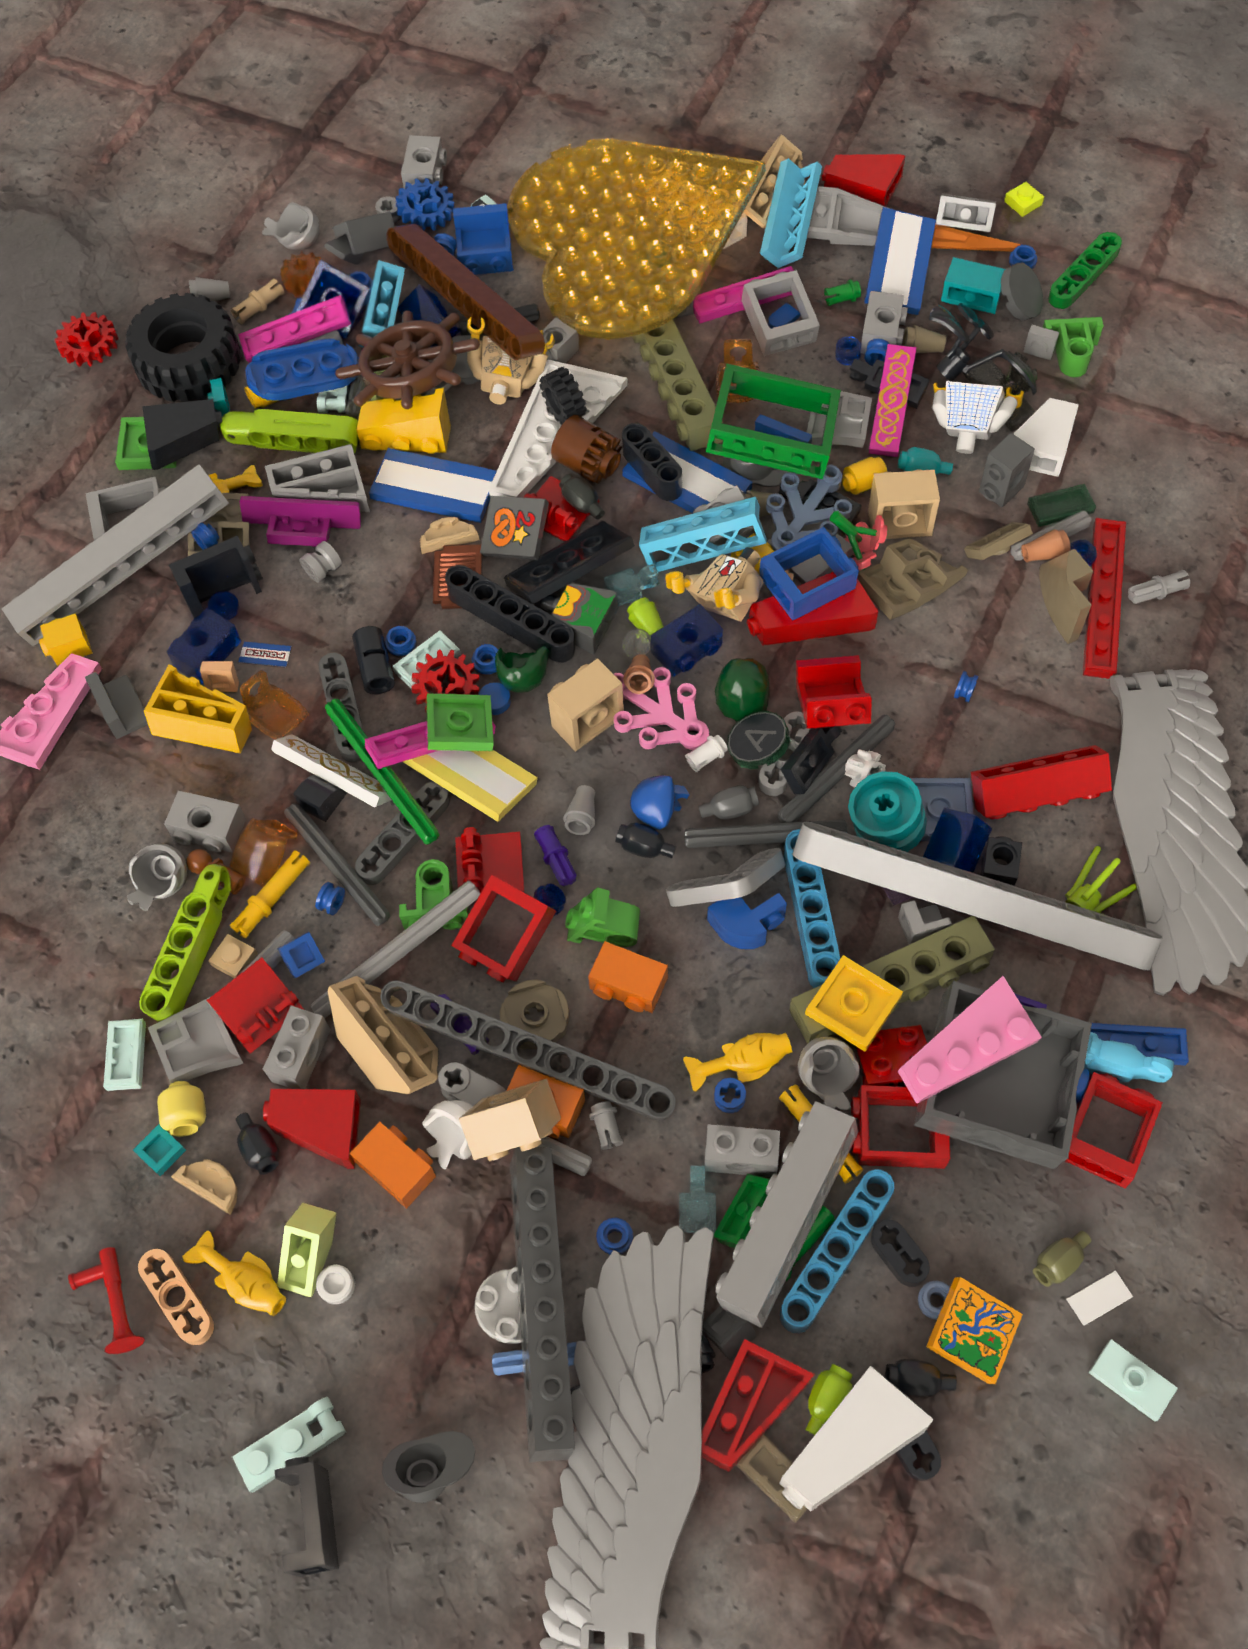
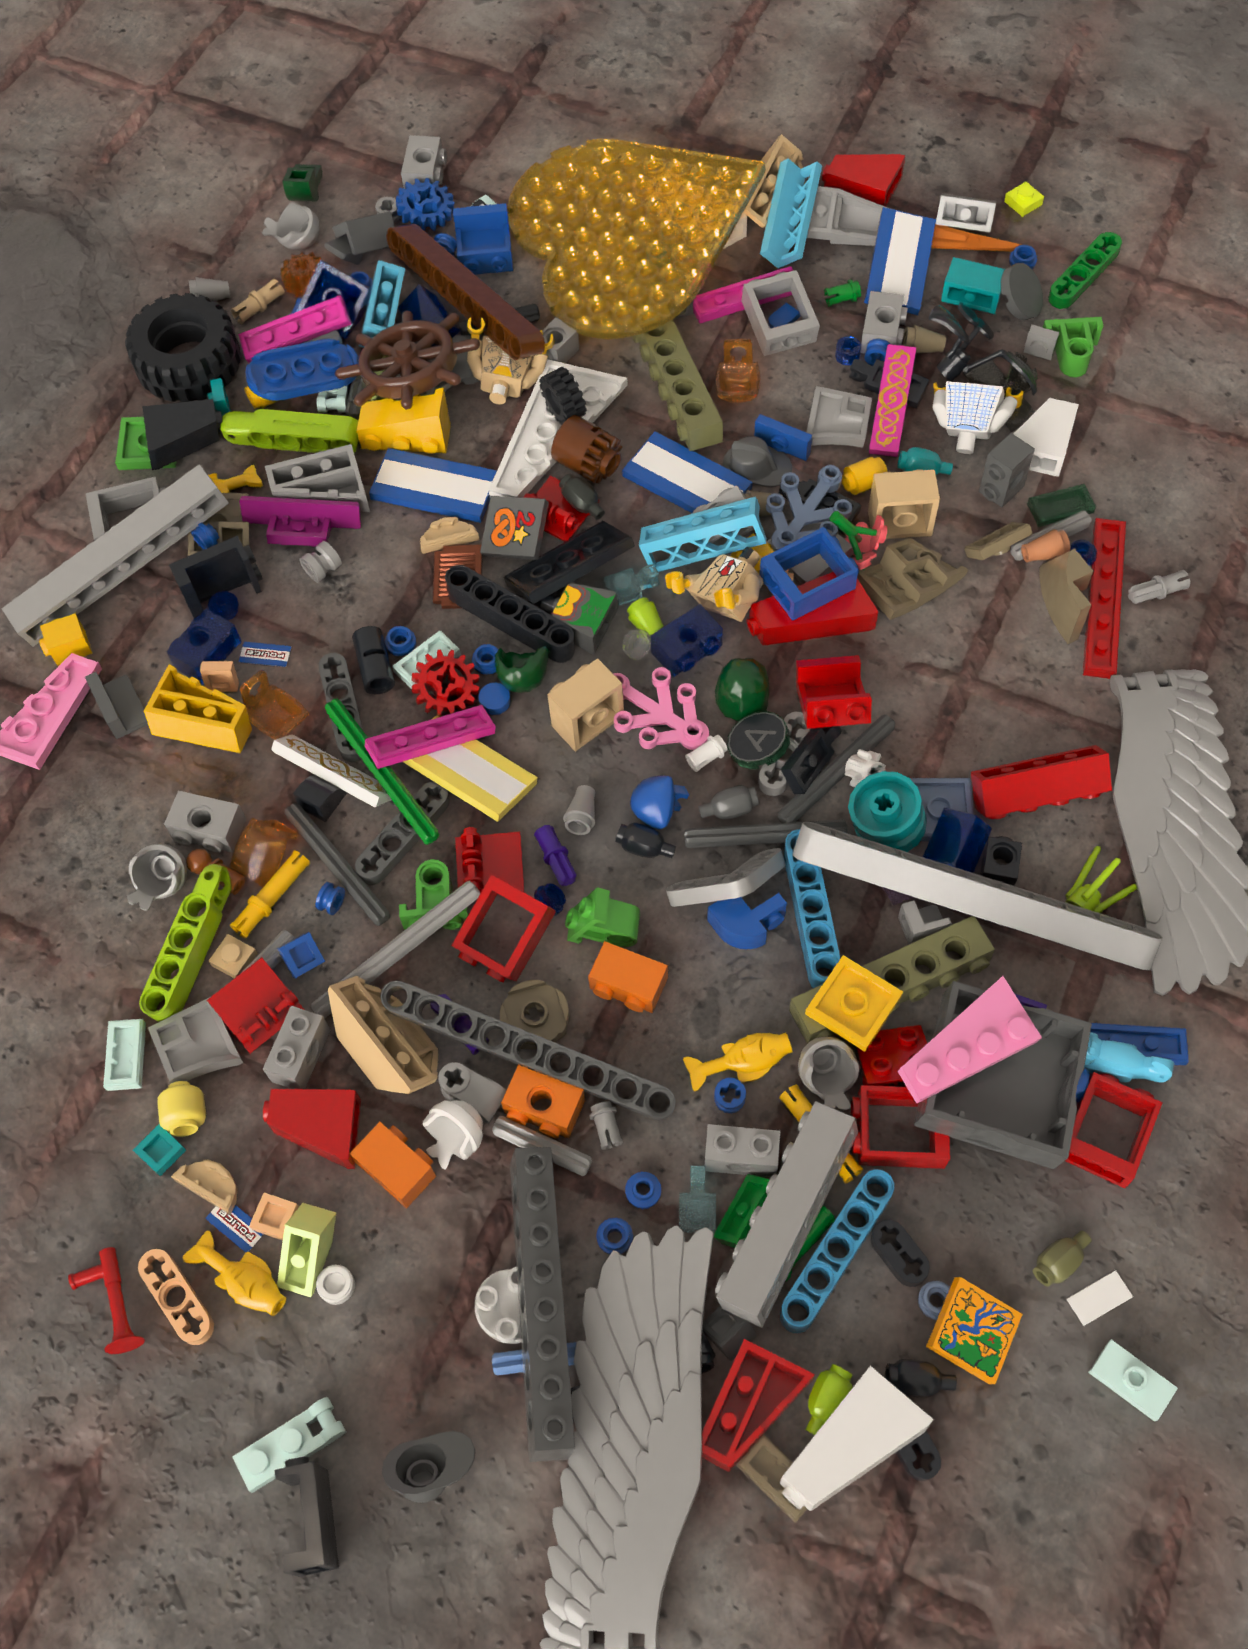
red gear [55,312,119,367] -> none
black plant [235,1113,280,1175] -> none
bright green tile [426,694,494,751] -> none
brick [459,1079,561,1161] -> none
black beam [622,423,682,501] -> none
nougat cone [623,654,655,694] -> none
green window [706,364,841,479] -> none
blue bush [954,671,979,703] -> none
none -> sticker [205,1205,263,1253]
none -> light nougat plate [249,1193,299,1240]
none -> dark green brick [283,164,323,202]
none -> blue plate [625,1172,661,1209]

